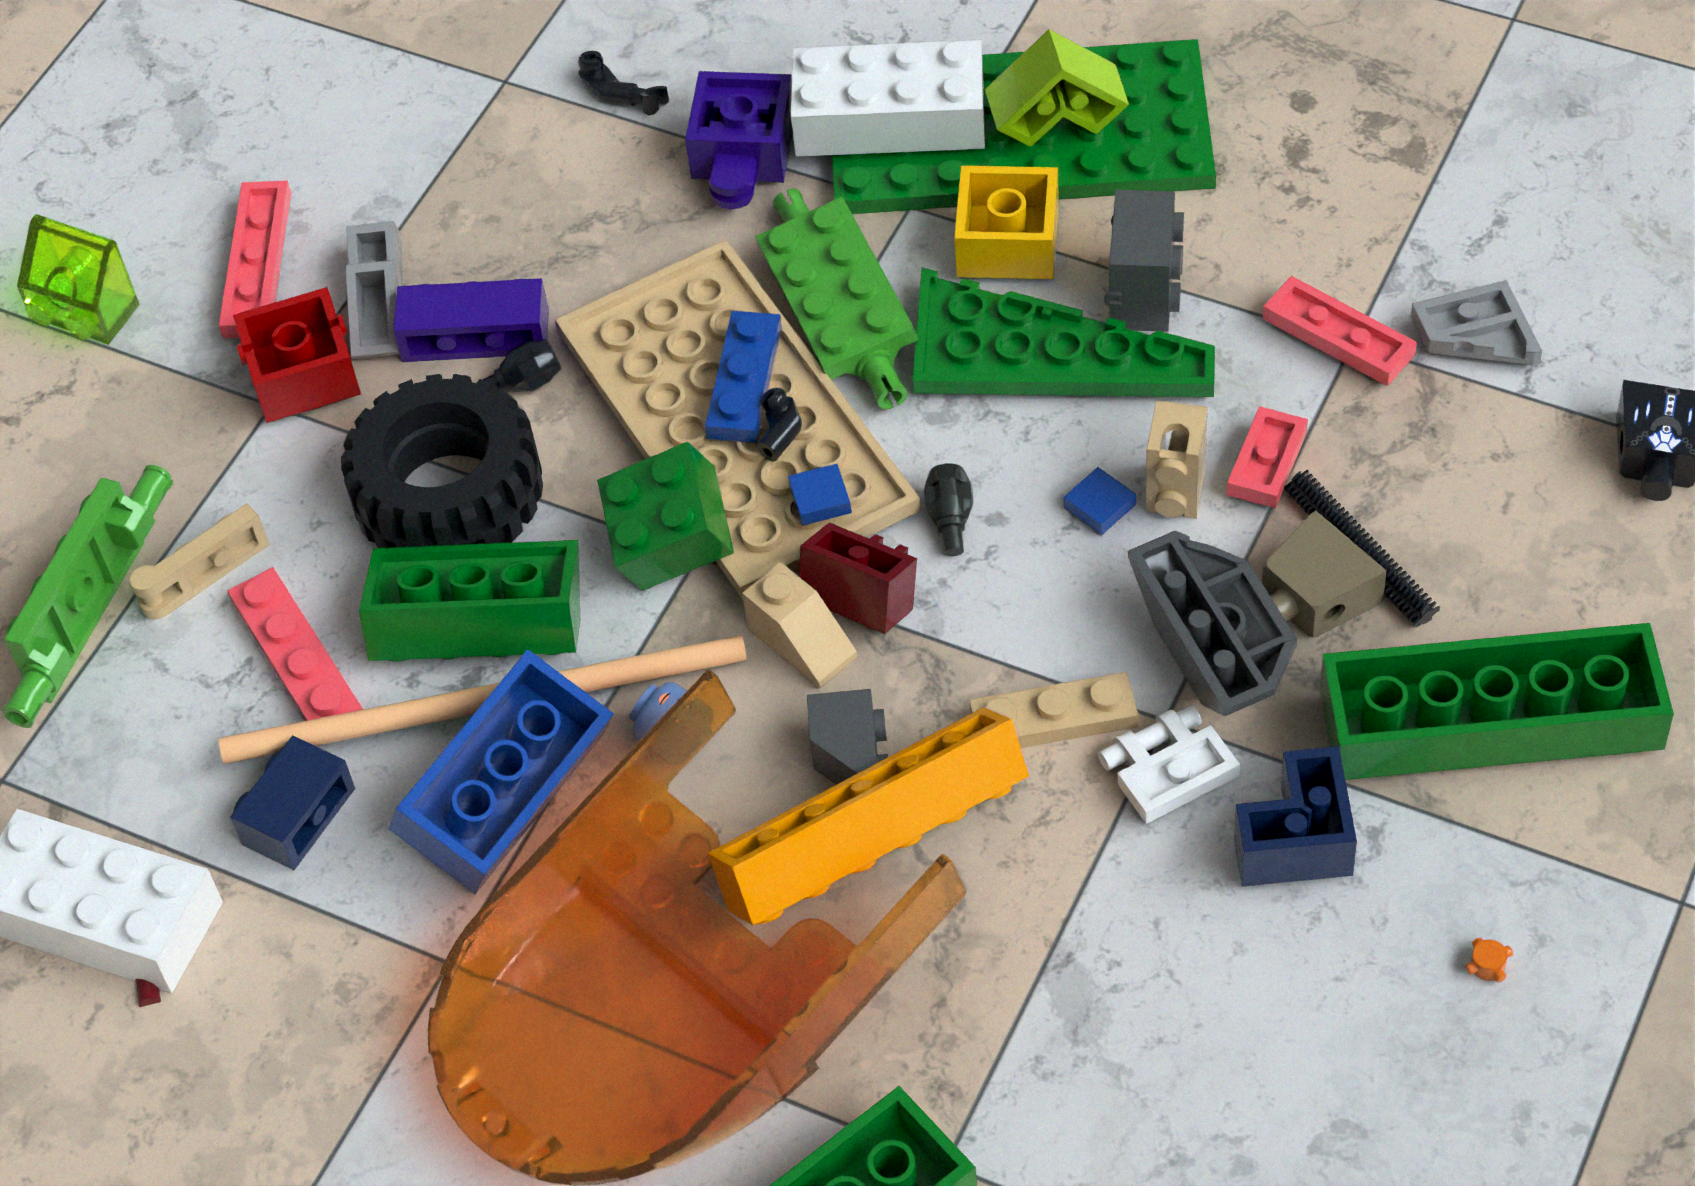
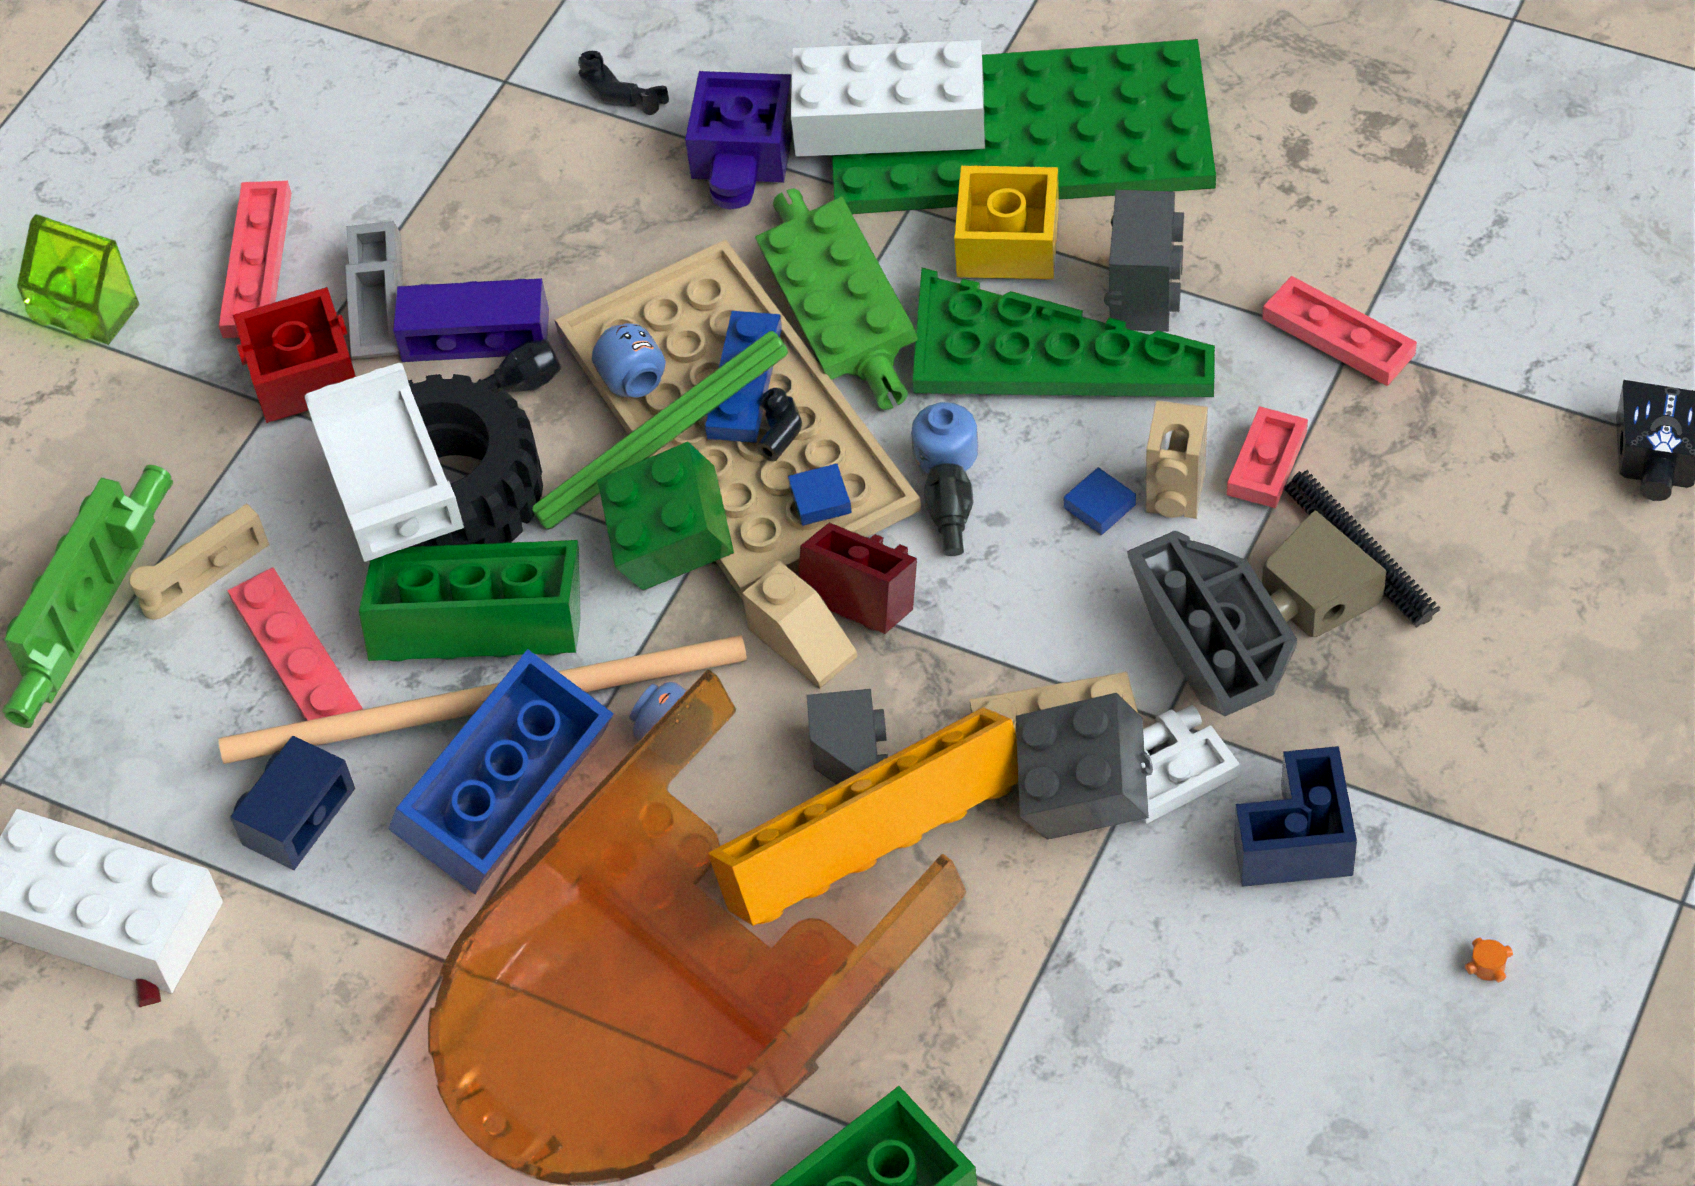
lime brick [985,29,1129,147] -> none
green brick [1319,623,1674,780] -> none
light grey wing [1411,280,1542,365] -> none
none -> white panel [305,363,464,562]
none -> bright green axle [533,331,788,529]
none -> medium blue head [592,323,666,398]
none -> medium blue head [911,402,978,473]
none -> dark grey brick [1016,692,1153,840]

